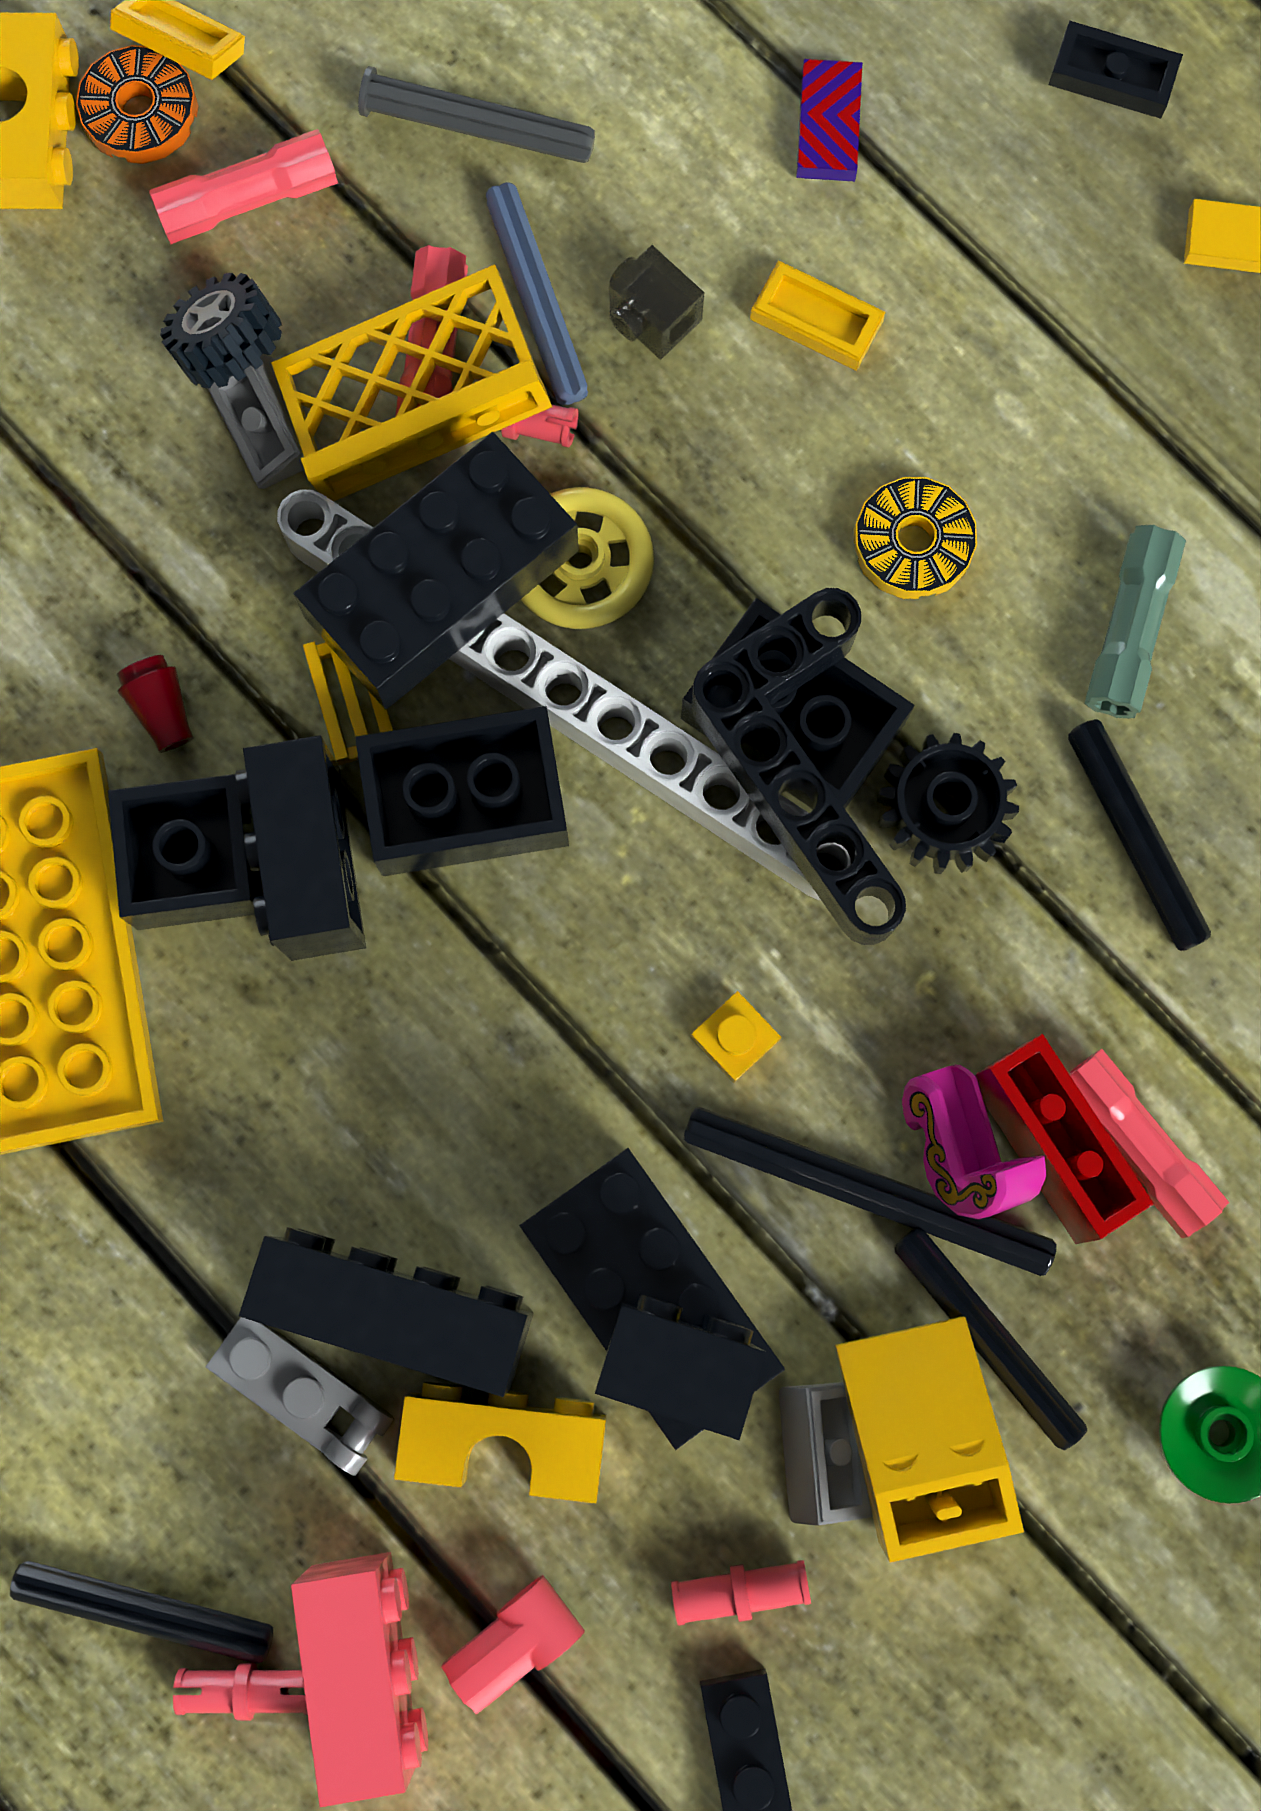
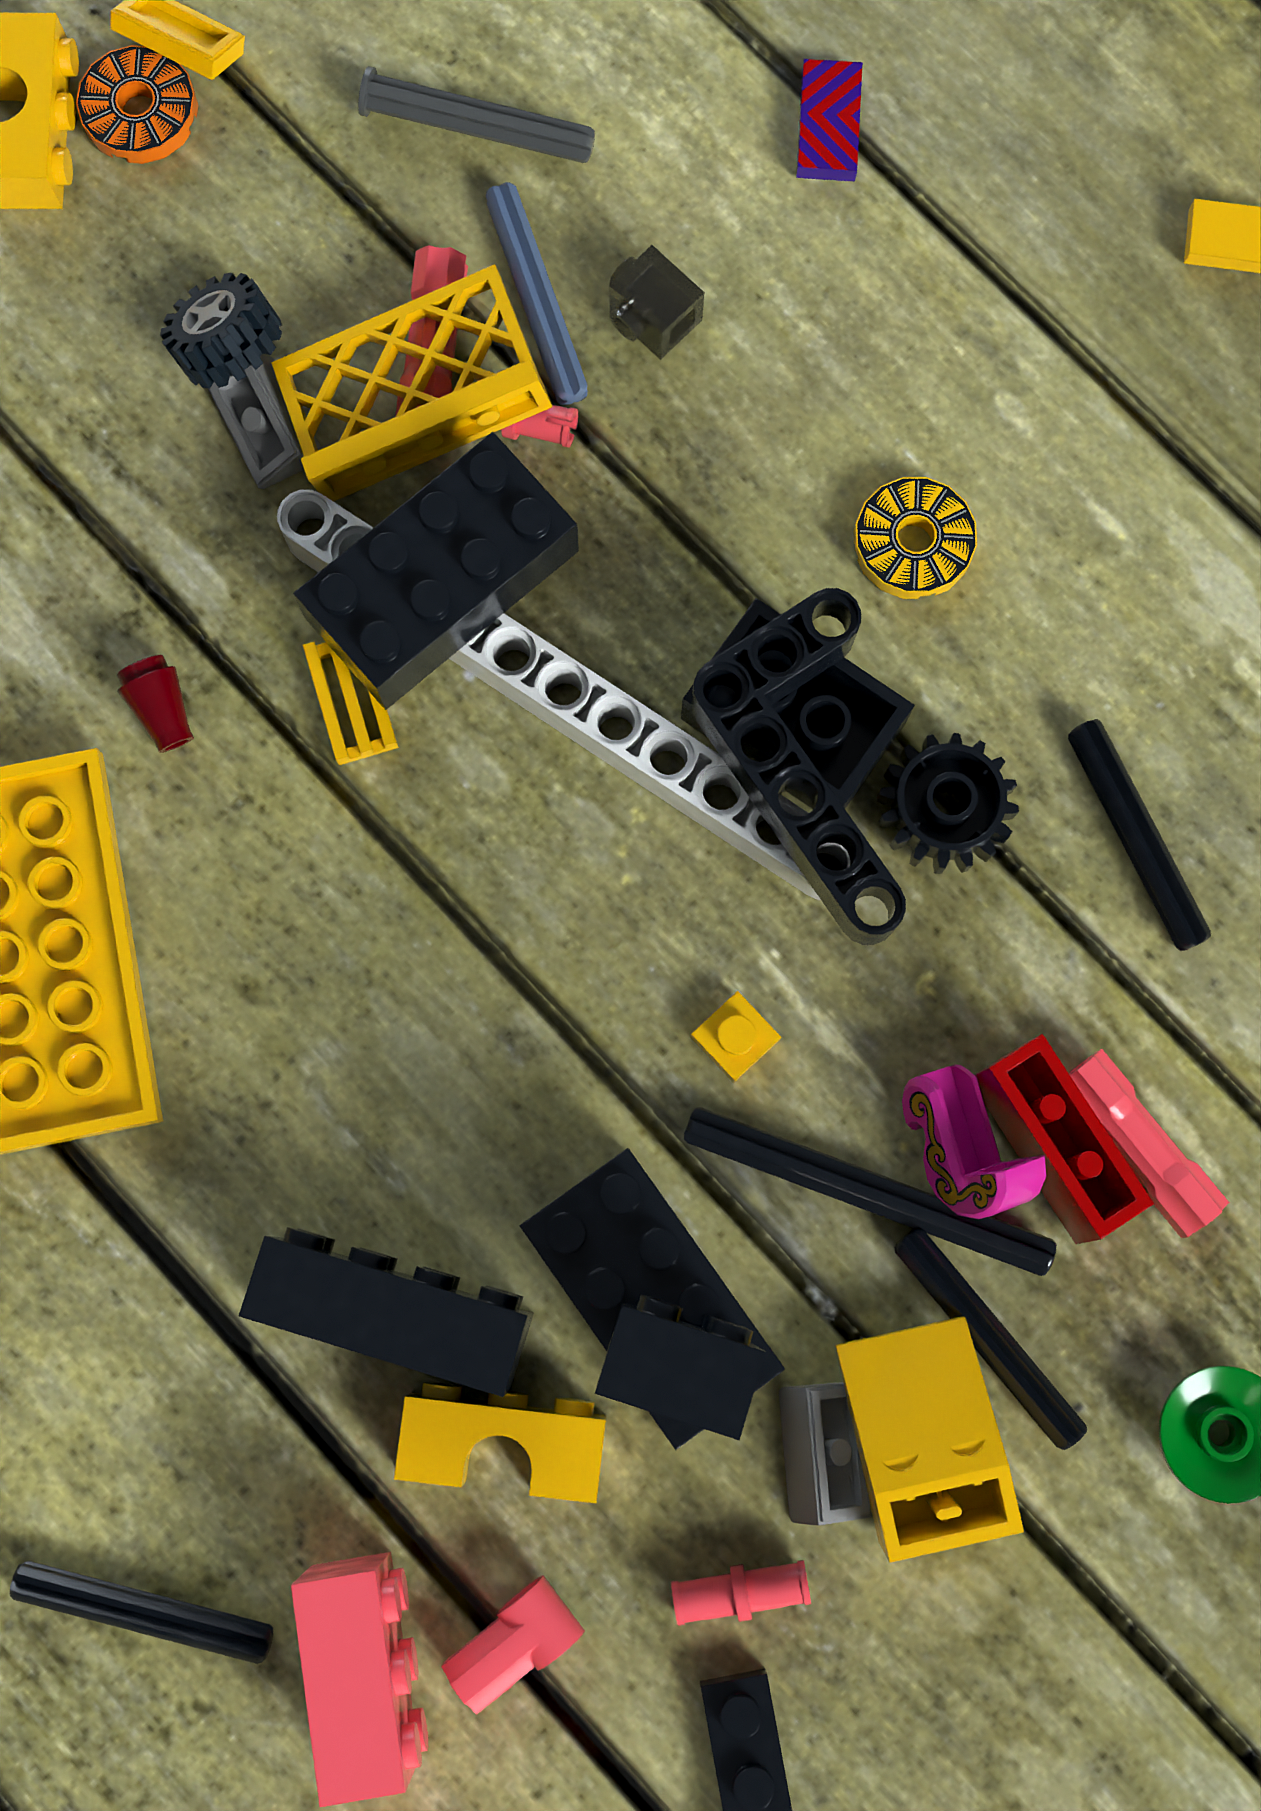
black brick [108,774,262,930] -> none
coral axle [149,129,338,245] -> none
coral pin [173,1663,308,1721] -> none
light grey plate [206,1317,395,1476] -> none
black brick [236,735,366,961] -> none
black brick [355,706,569,876] -> none
light yellow plate [520,487,654,629] -> none
yellow tile [750,260,886,371] -> none
black plate [1048,20,1183,119] -> none
sand green axle [1084,525,1186,719] -> none

